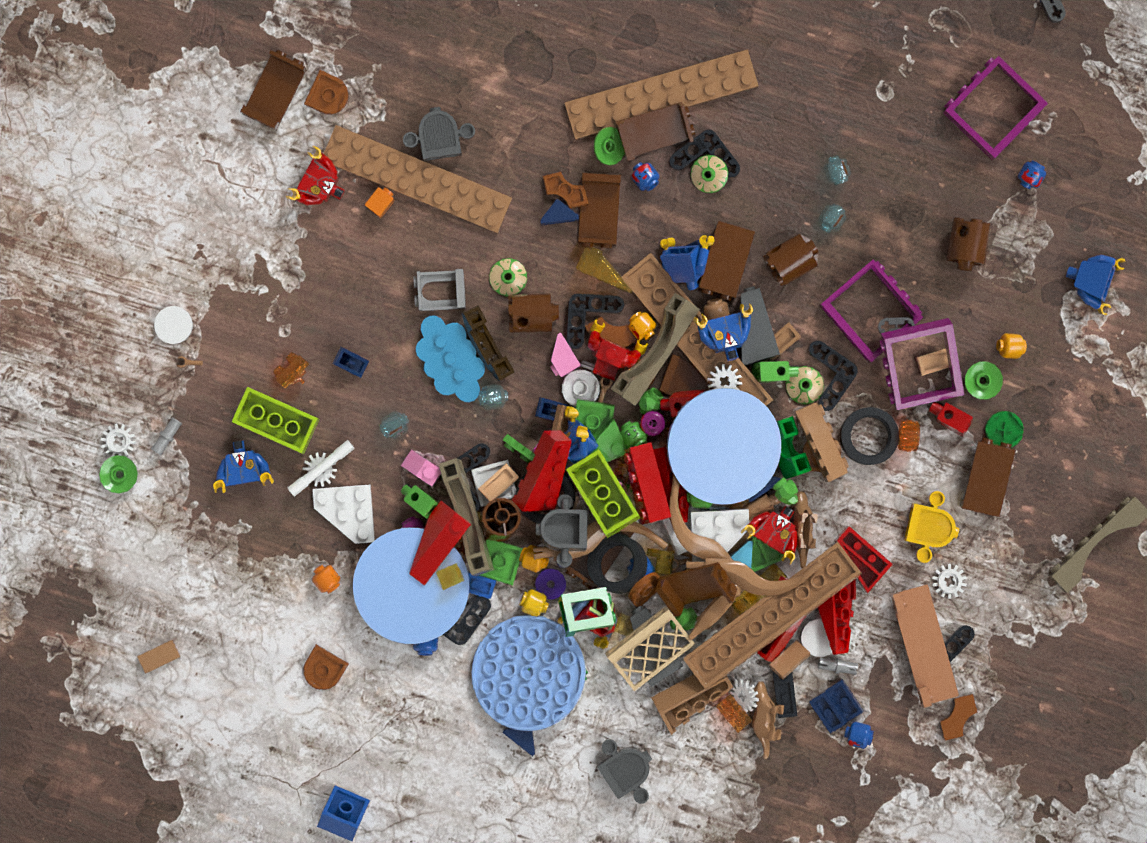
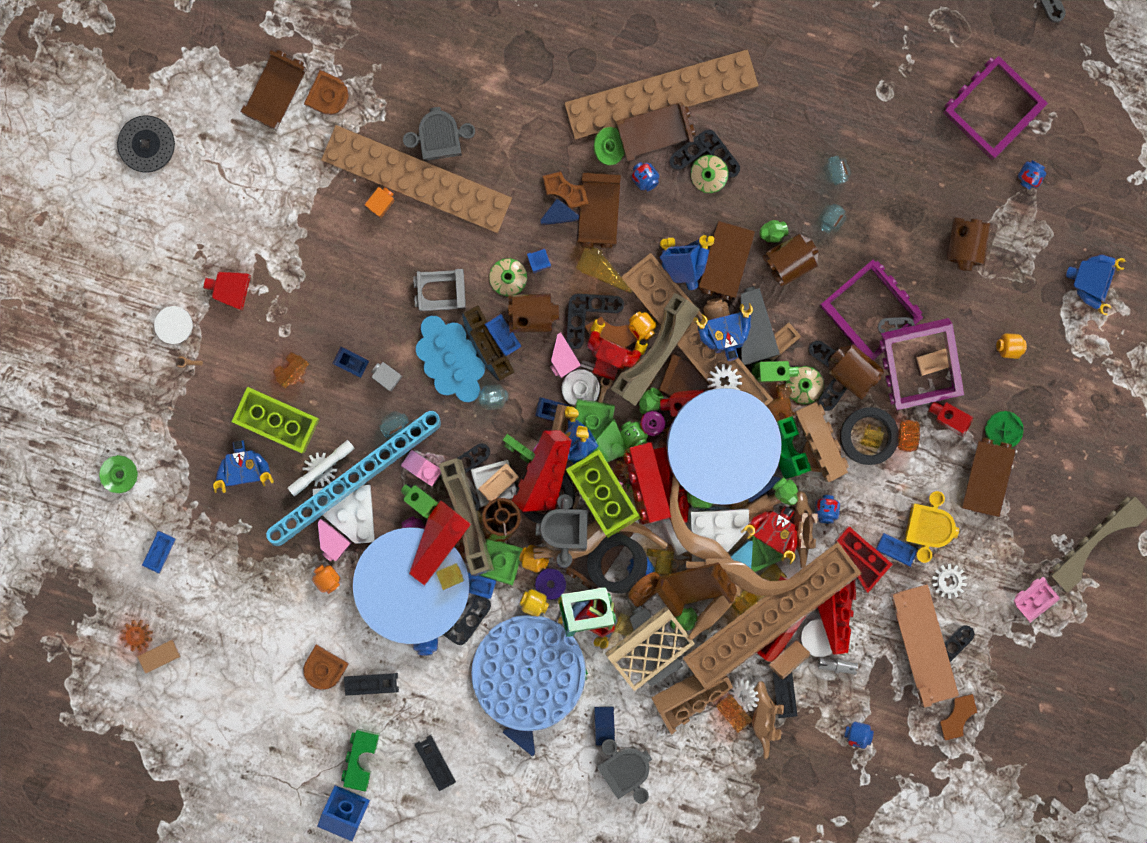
white gear [101,424,136,457] -> none
light grey pin [151,417,182,455] -> none
red torso [286,146,345,205] -> none
dark blue slope [809,679,864,734] -> none
bright green dish [965,362,1003,399] -> none
none -> flat silver piece [117,115,175,173]
none -> clear orange gear [120,619,153,652]
none -> blue plate [142,531,176,574]
none -> red torso [203,272,251,311]
none -> medium azure beam [266,411,441,546]
none -> bright pink slope [318,519,351,561]
none -> green arch [341,729,380,792]
none -> black plate [344,673,399,696]
none -> light grey brick [372,362,403,391]
none -> black plate [414,734,456,791]
none -> blue plate [485,314,522,356]
none -> blue panel [527,249,551,273]
none -> dark blue slope [594,706,615,746]
none -> bright green rock [759,220,788,243]
none -> clear orange animal [765,384,795,422]
none -> blue head [814,495,840,524]
none -> reddish brown cylinder [828,344,885,400]
none -> clear yellow tile [860,424,884,449]
none -> blue plate [876,533,918,567]
none -> bright pink bracket [1013,577,1060,623]

